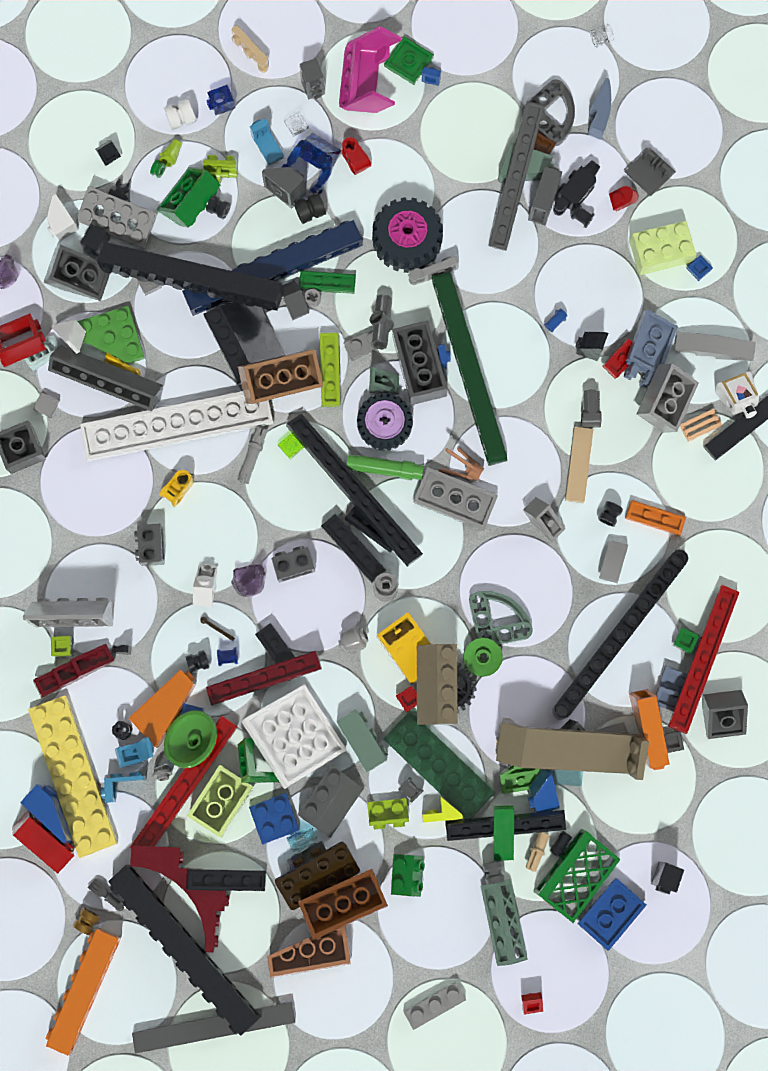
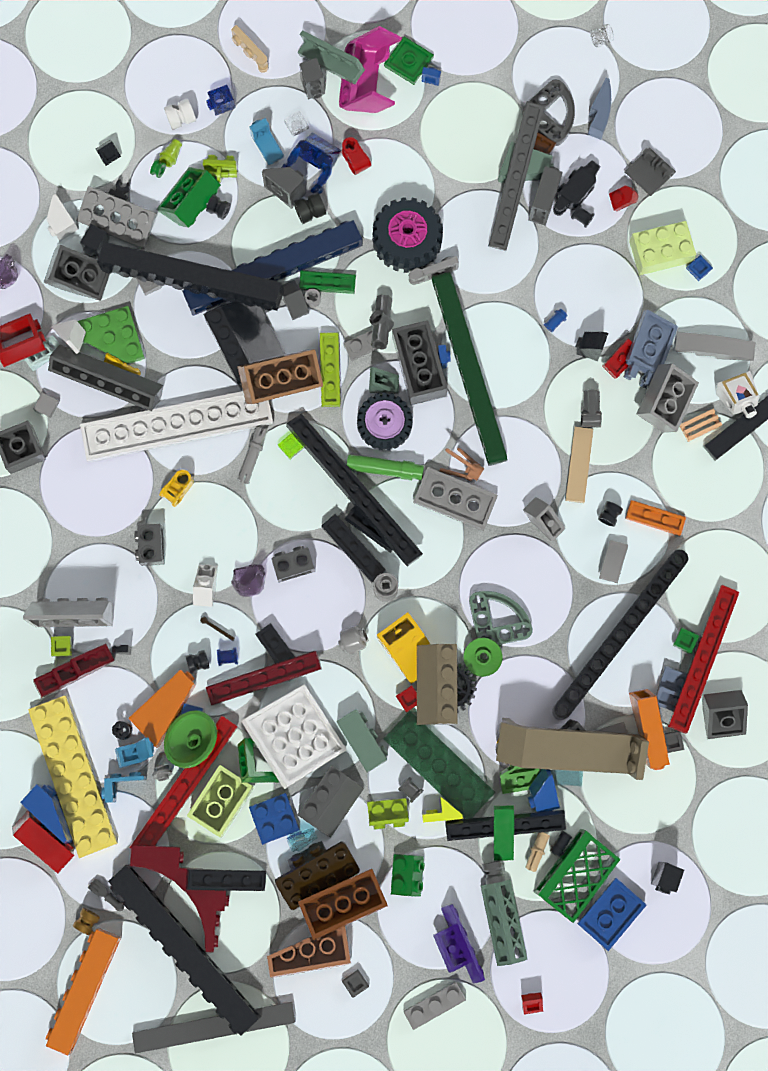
none -> sand green fence [297,30,365,85]
none -> dark grey tile [342,969,369,998]
none -> dark purple bracket [433,904,485,984]

